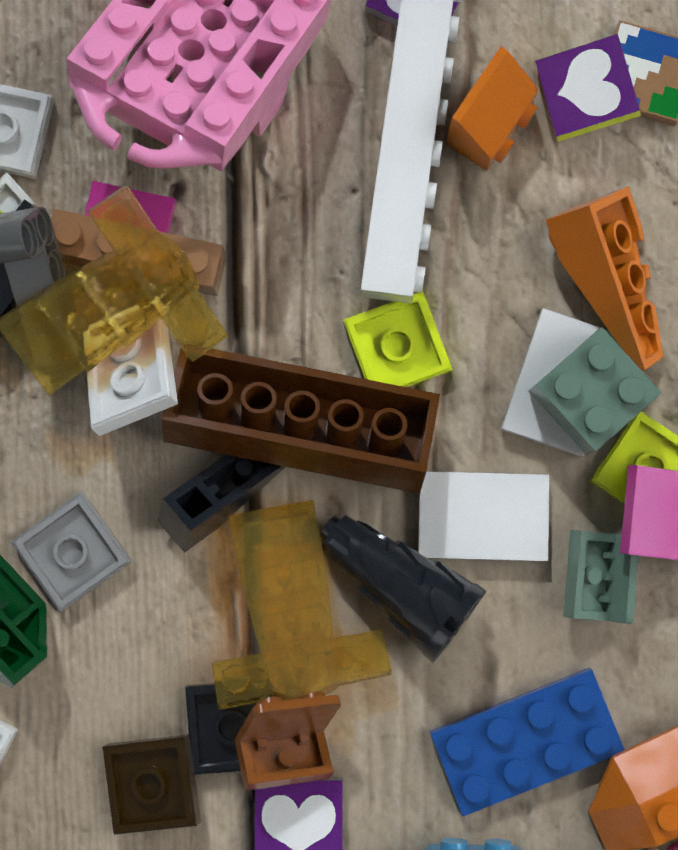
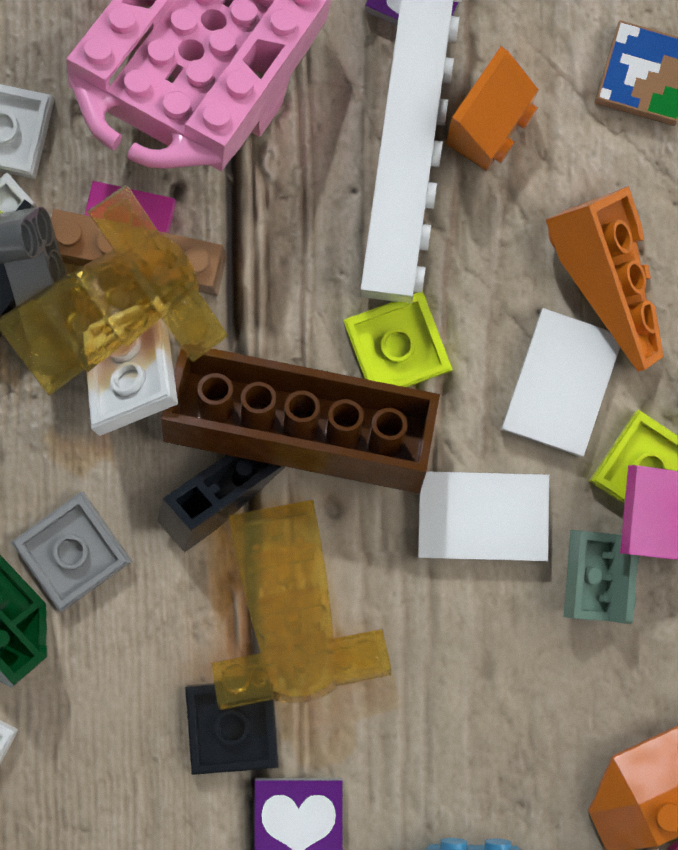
dark brown tile [102,734,201,835] -> none
dark orange bracket [235,692,341,791] -> none
black cone [320,515,486,663] -> none
blue plate [429,668,625,817] -> none
sand green brick [529,327,661,455] -> none
tile [535,34,641,142] -> none

